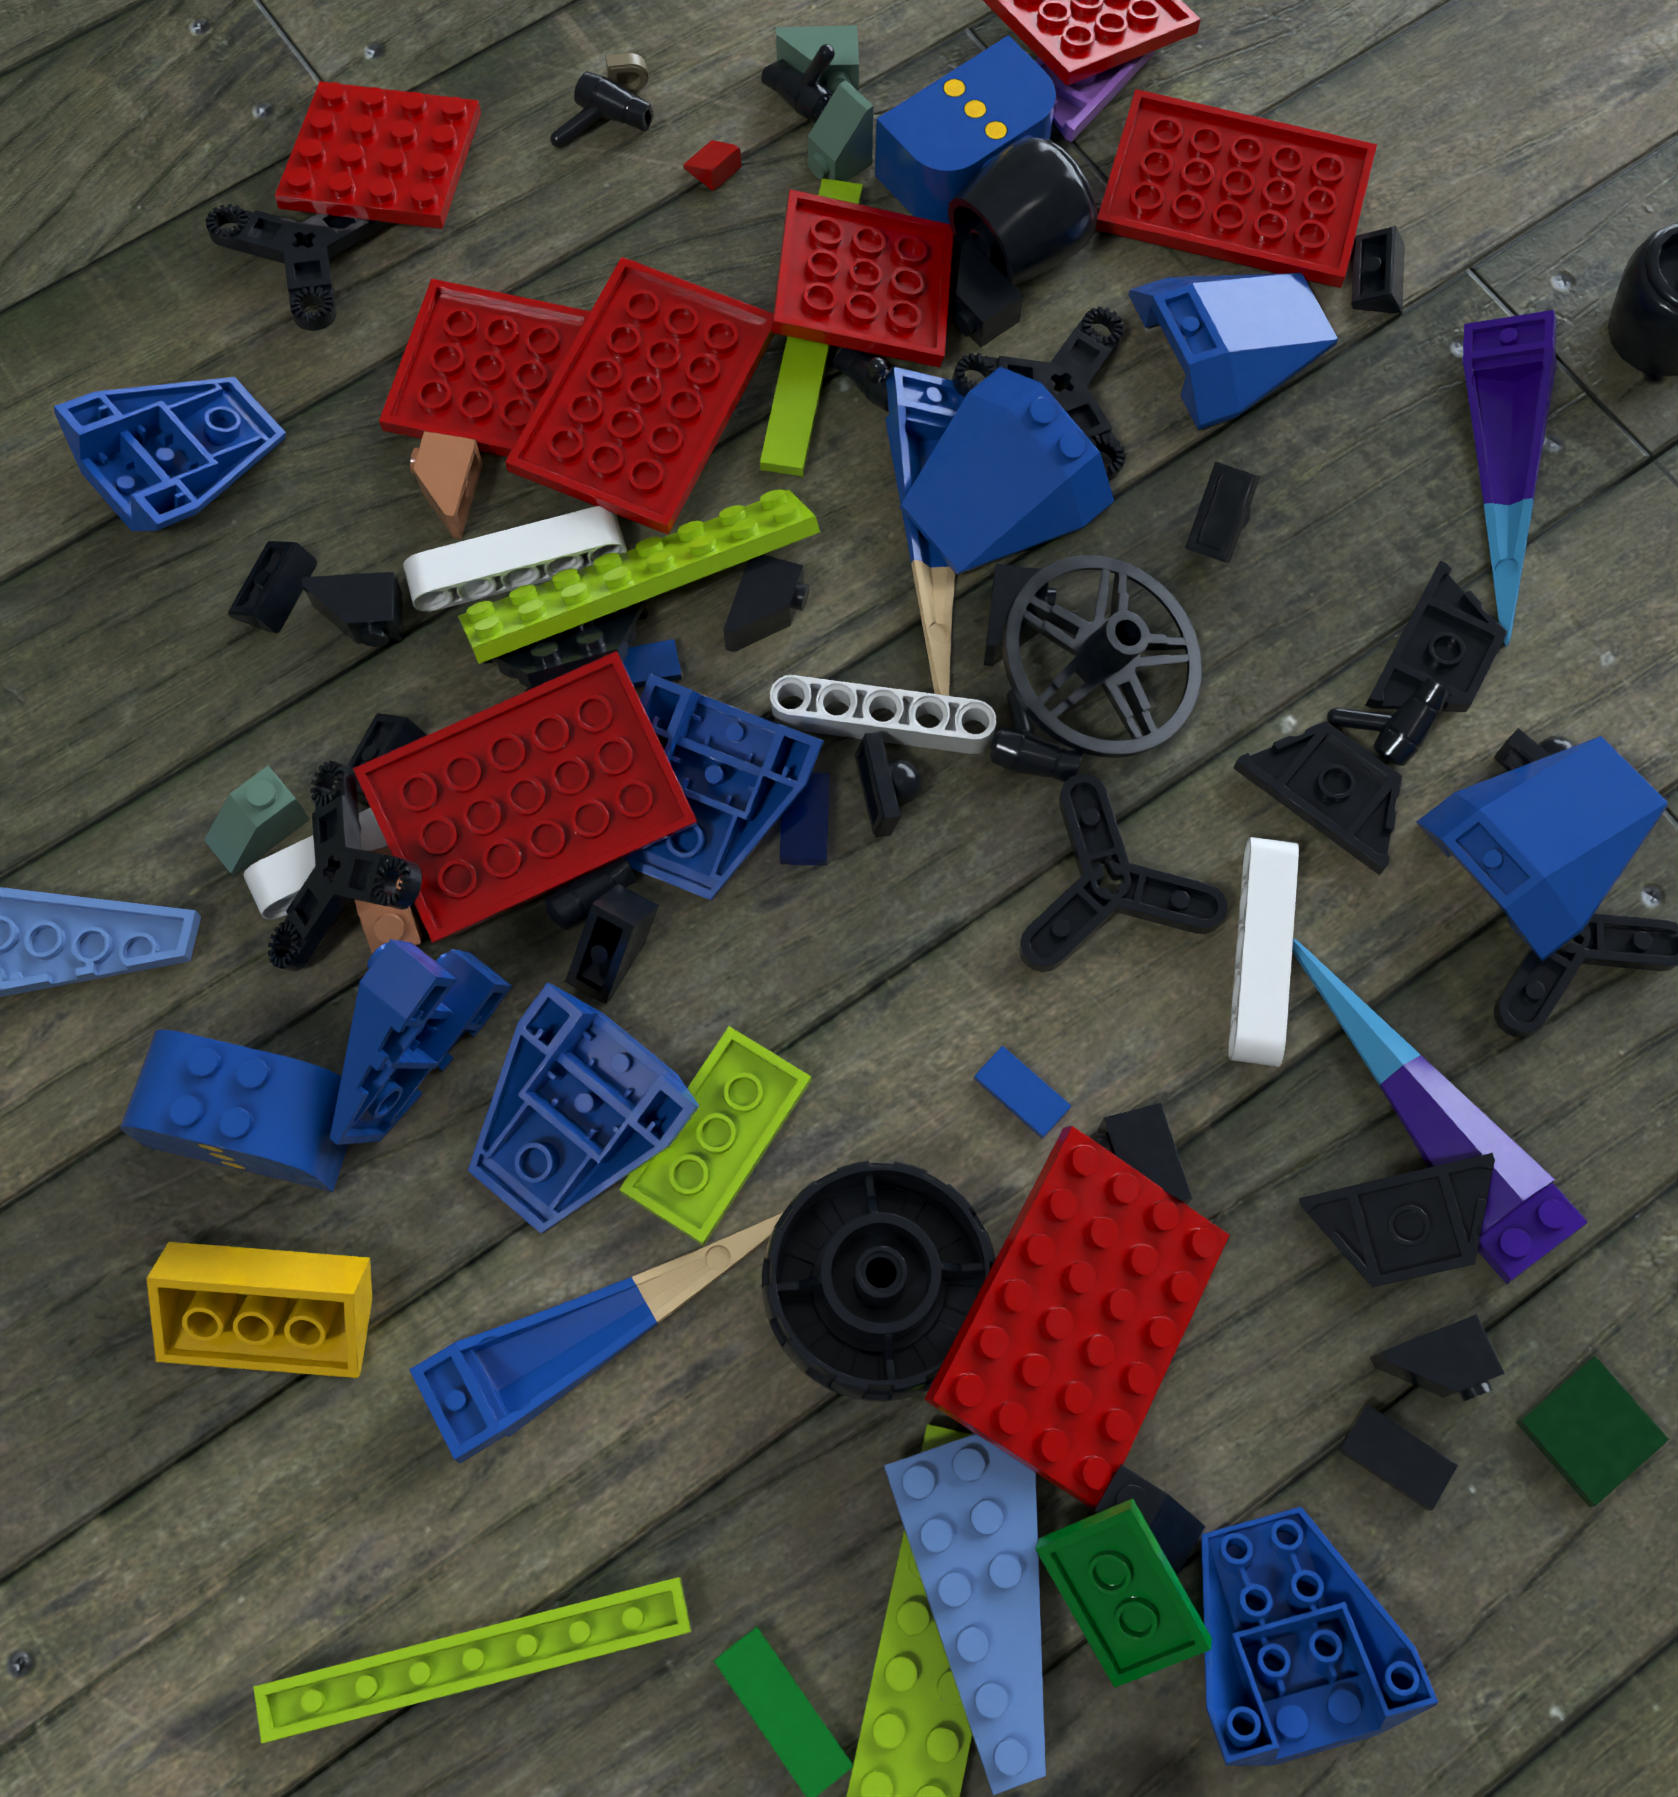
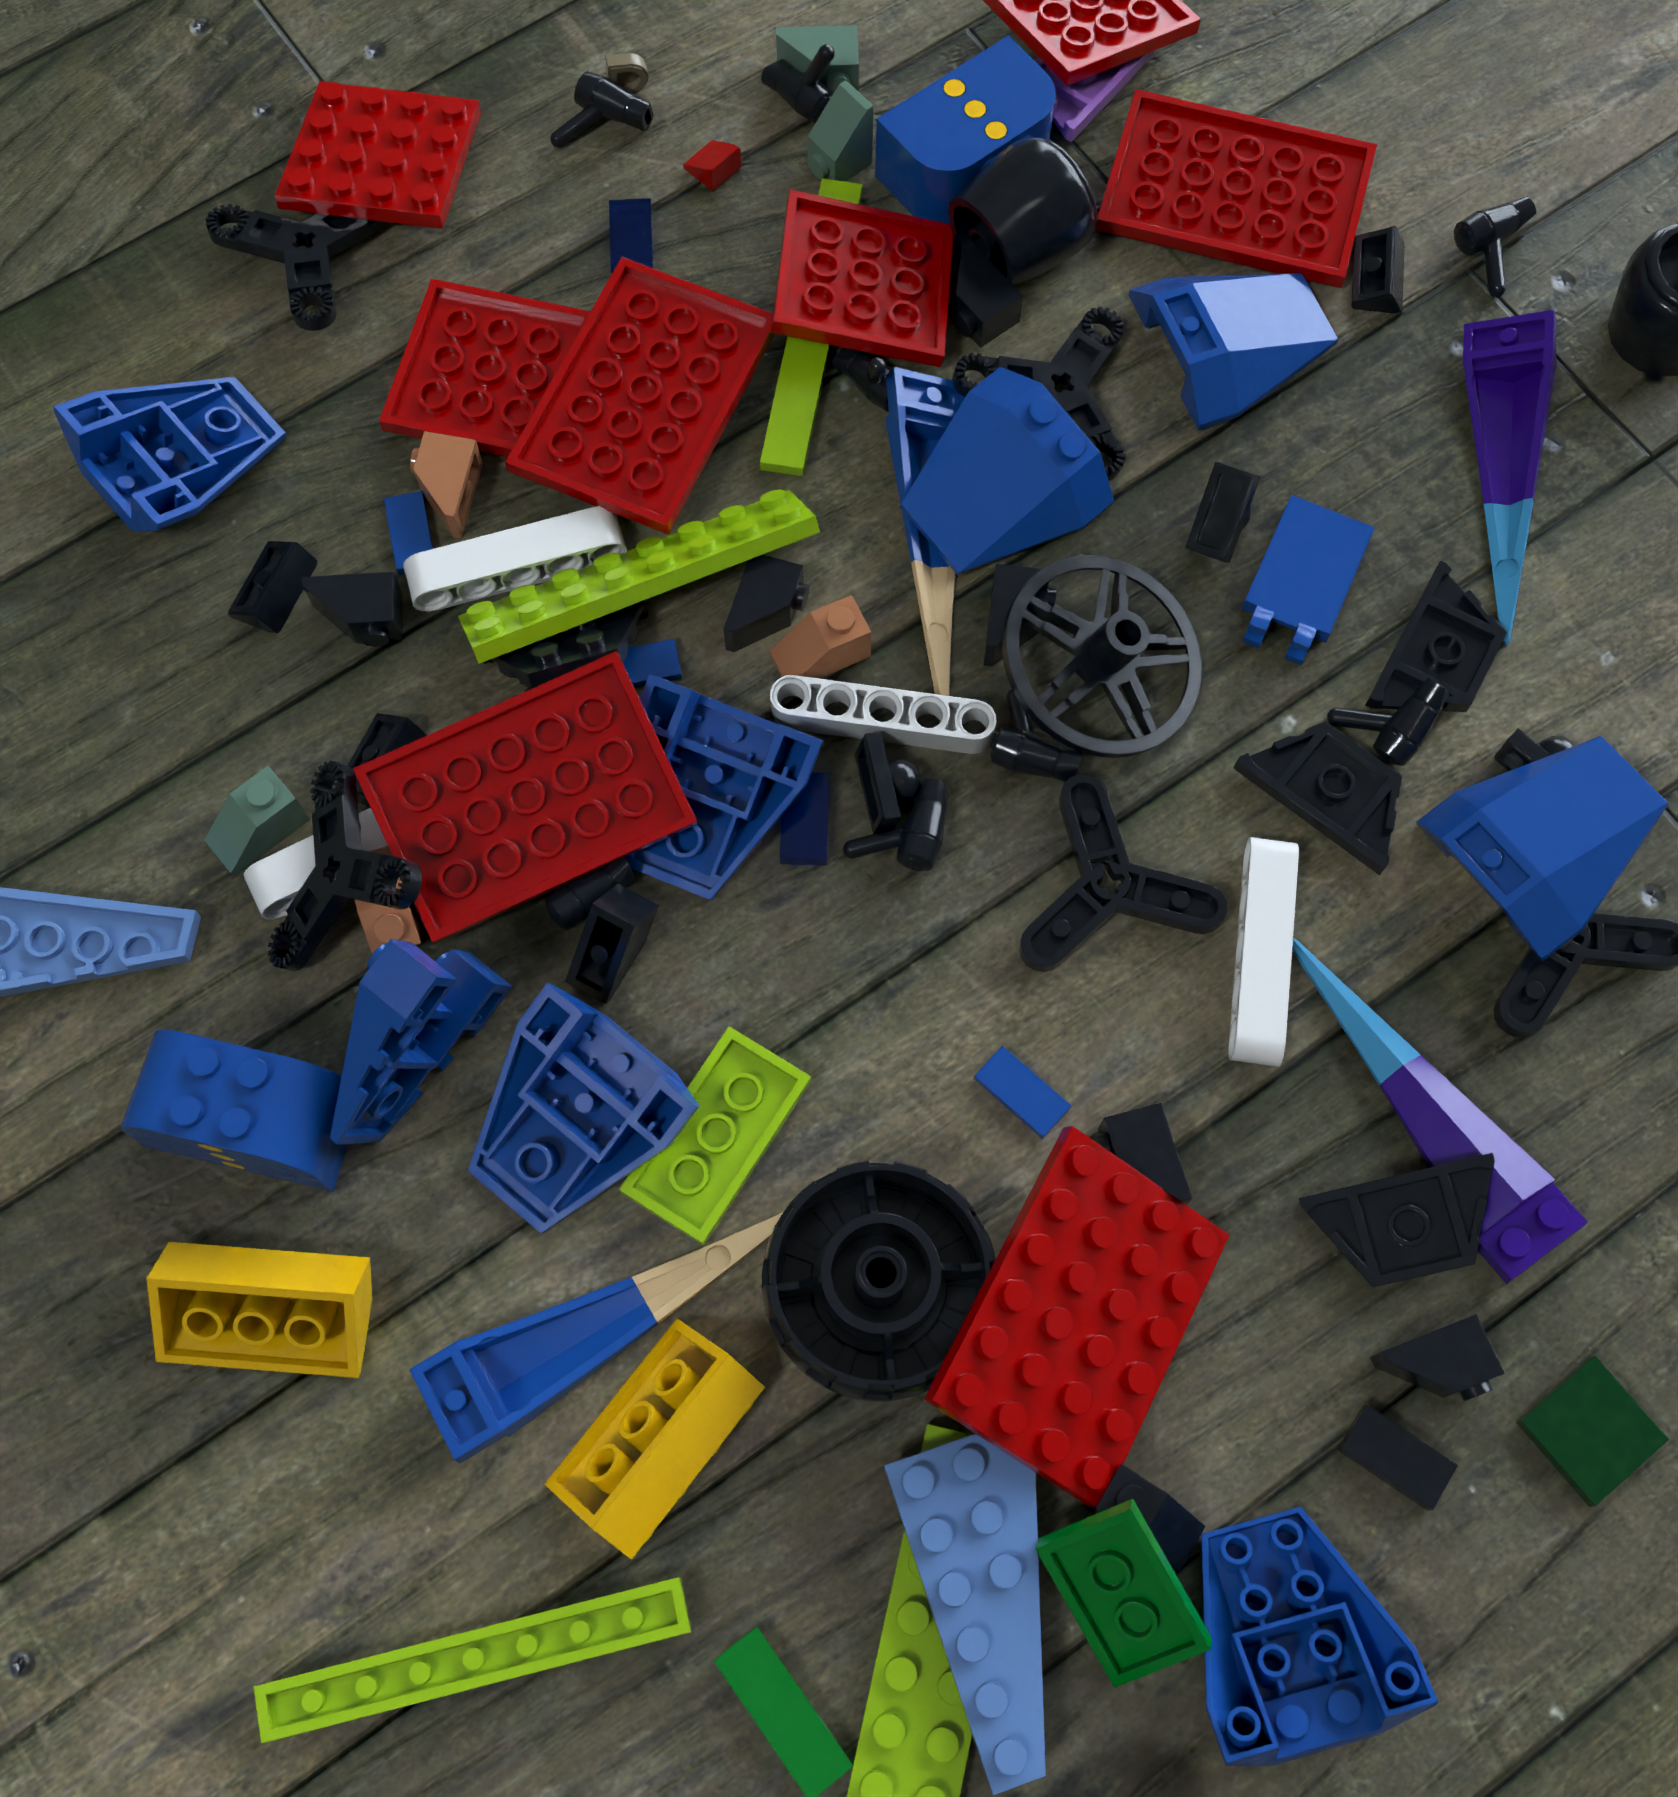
none -> blue piece [384,491,434,575]
none -> yellow slope [544,1318,765,1560]
none -> clear blue tile [609,198,654,273]
none -> nougat slope [770,595,871,678]
none -> black piece [843,778,949,871]
none -> blue tile [1242,495,1375,665]
none -> black piece [1454,196,1536,297]

